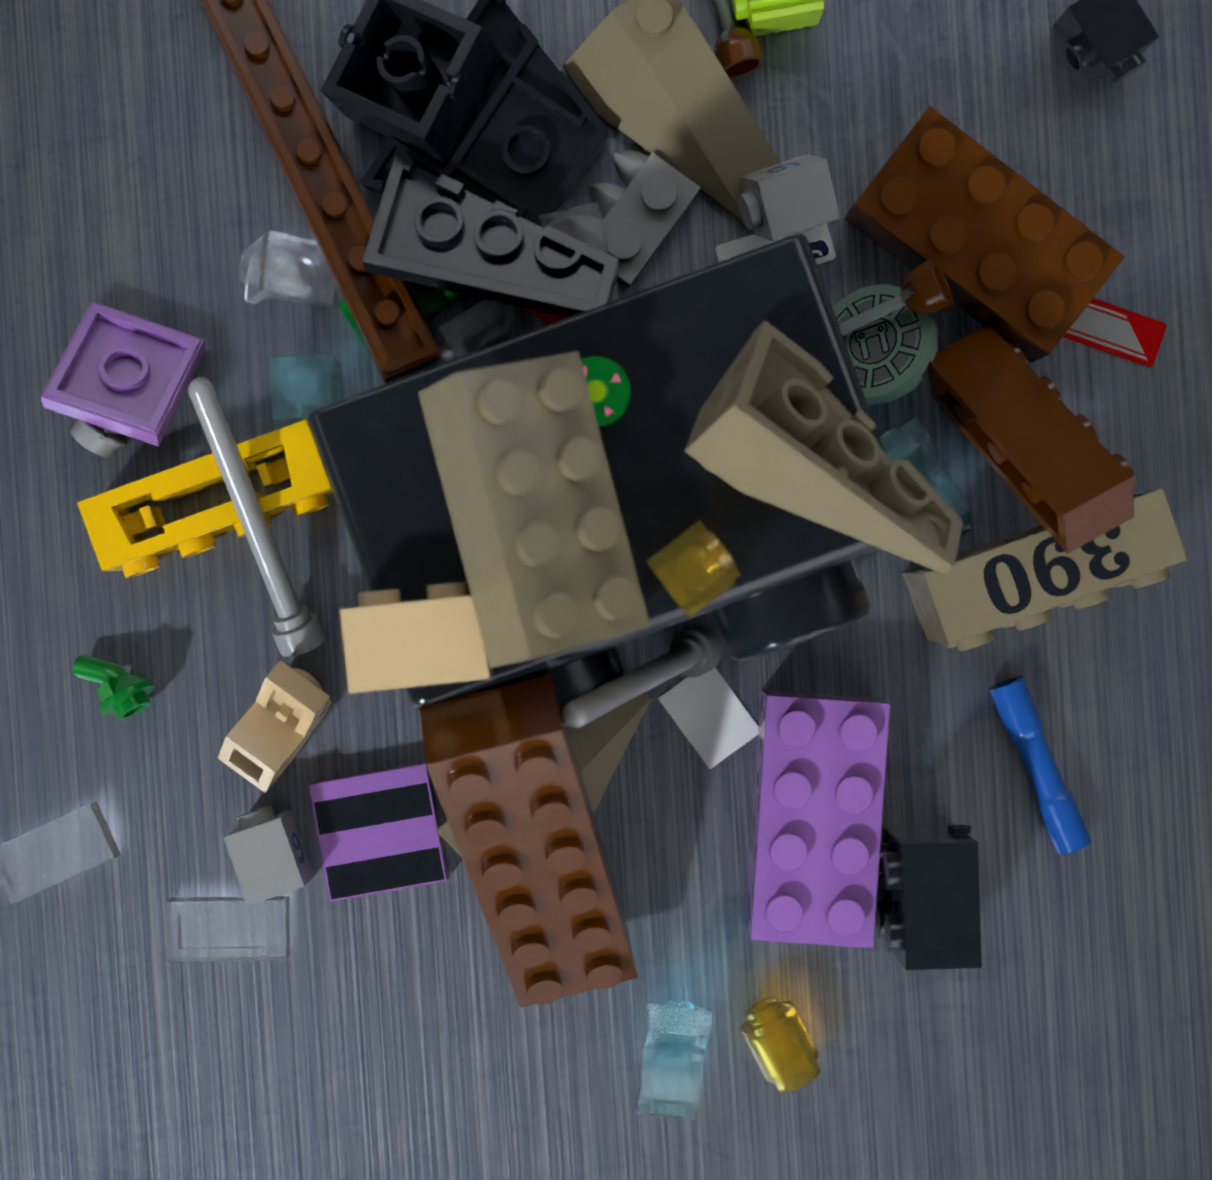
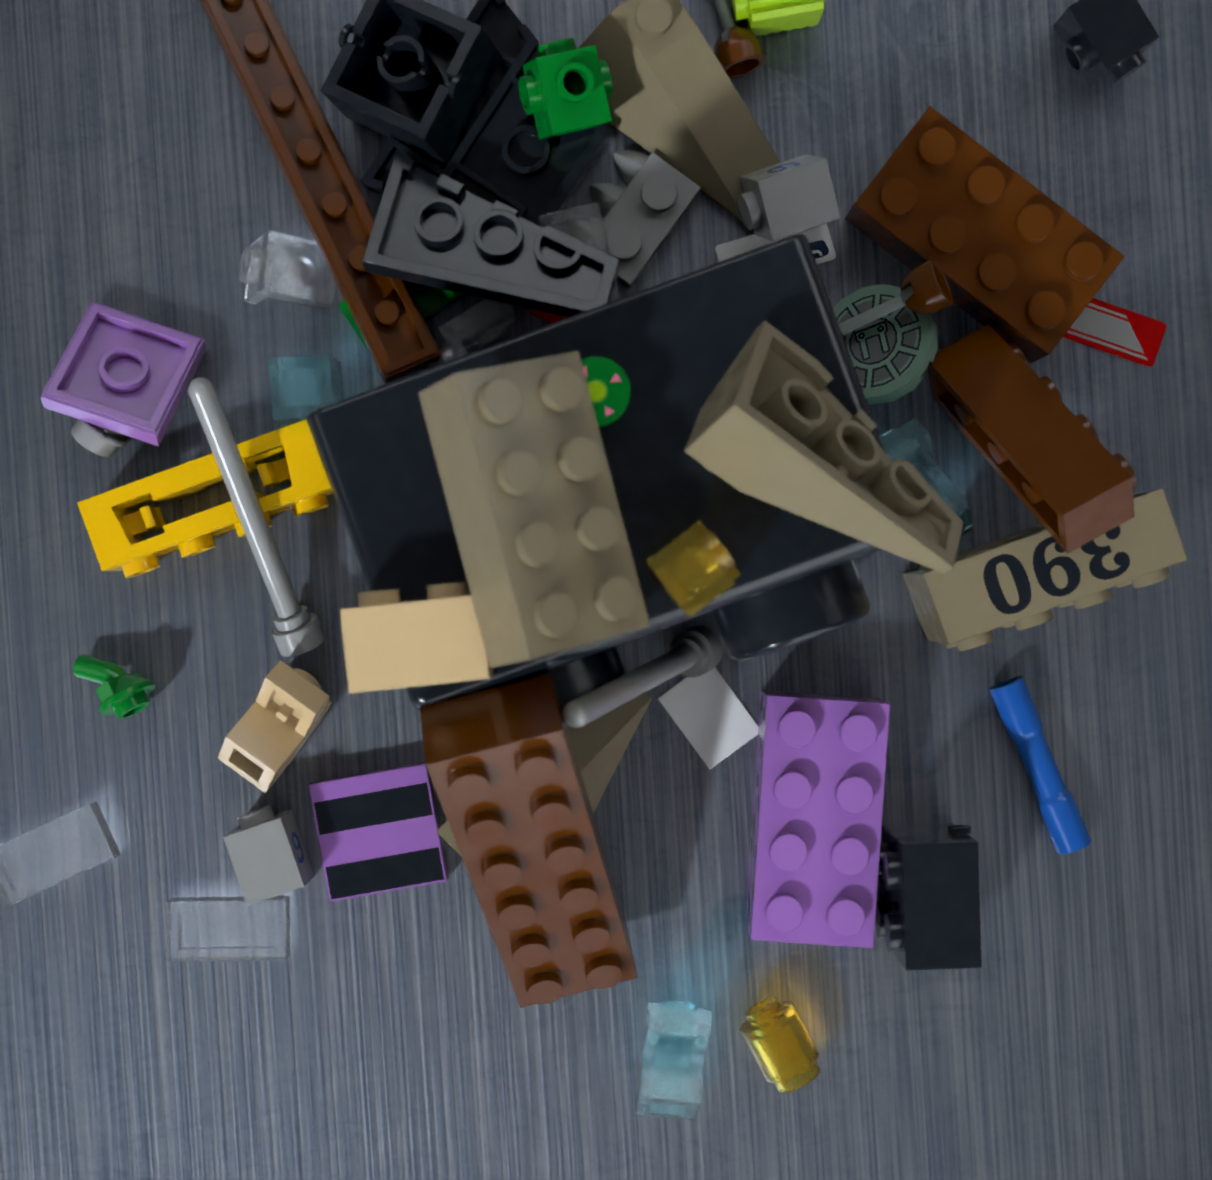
none -> green brick [518,38,613,140]

